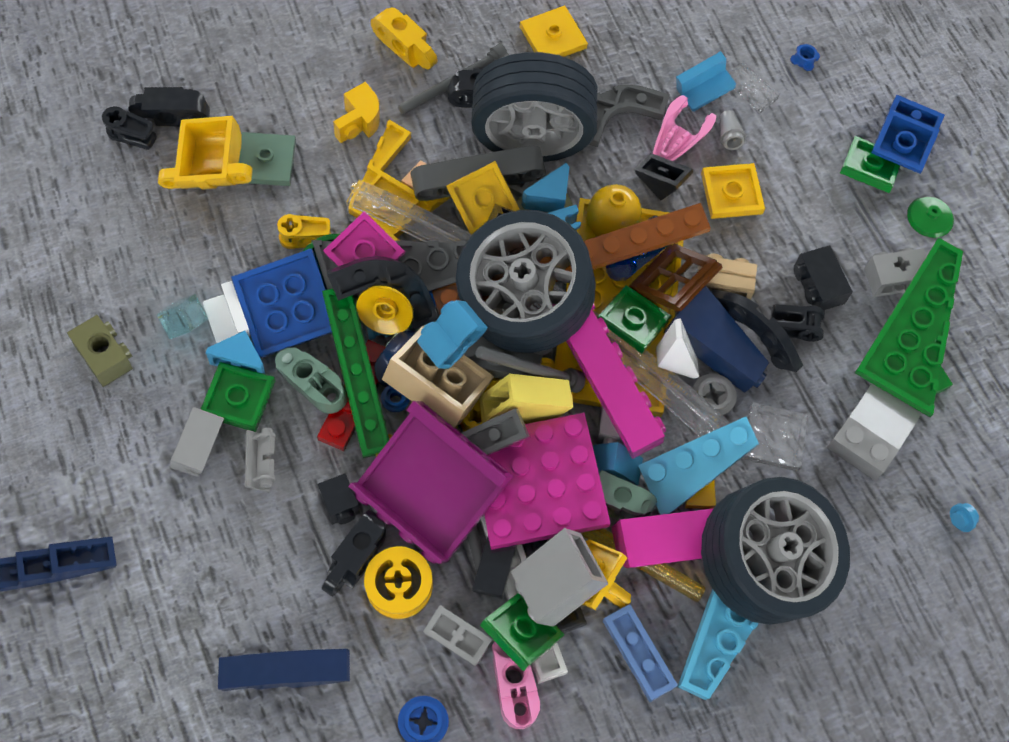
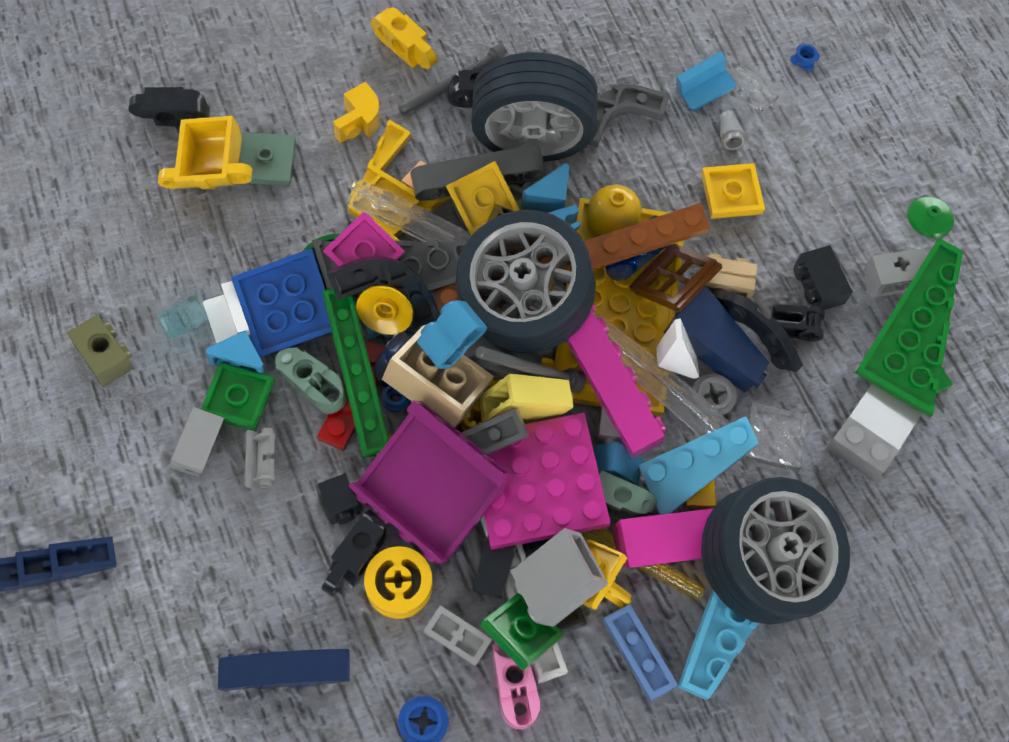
black piece [102,106,157,150] -> none
yellow piece [277,214,331,249] -> none
yellow plate [520,5,588,57] -> none
green plate [597,285,672,354] -> none
black slope [634,153,693,200] -> none
bright pink animal [653,95,716,161] -> none
green plate [840,136,900,193] -> none
blue slope [871,95,945,174] -> none
dark azure plate [950,503,979,532] -> none

